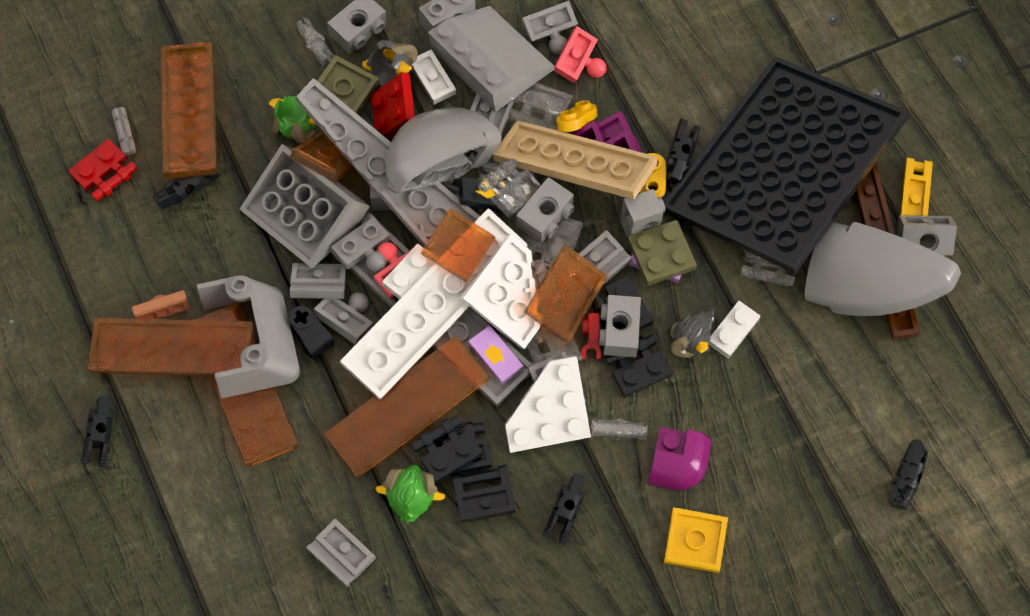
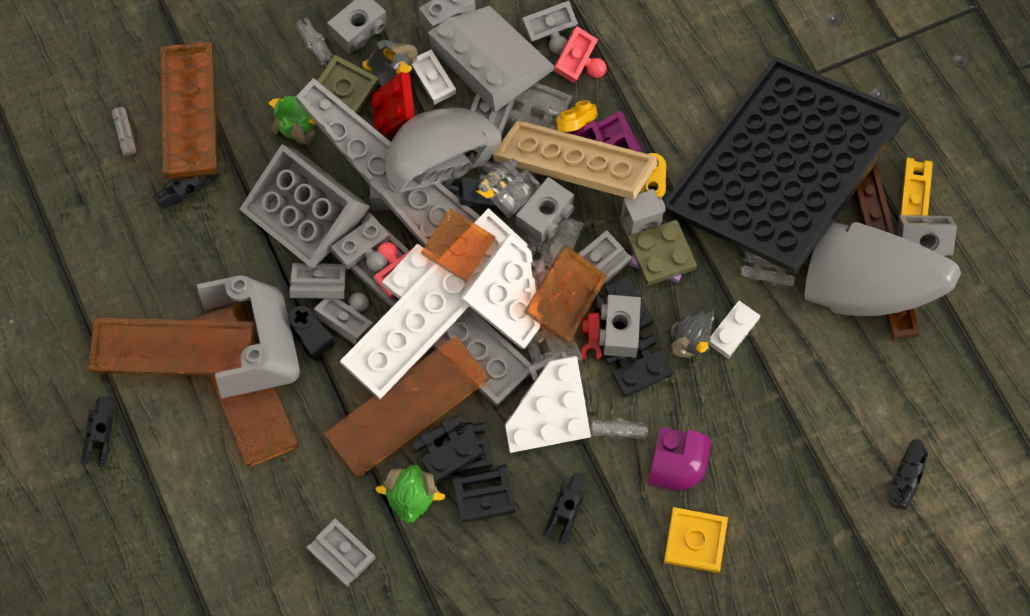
red plate [68,138,138,202] -> none
nougat plate [132,290,190,325] -> none
clear orange tile [290,130,354,182] -> none
lavender tile [468,325,524,384] -> none
black hinge [666,118,701,184] -> none

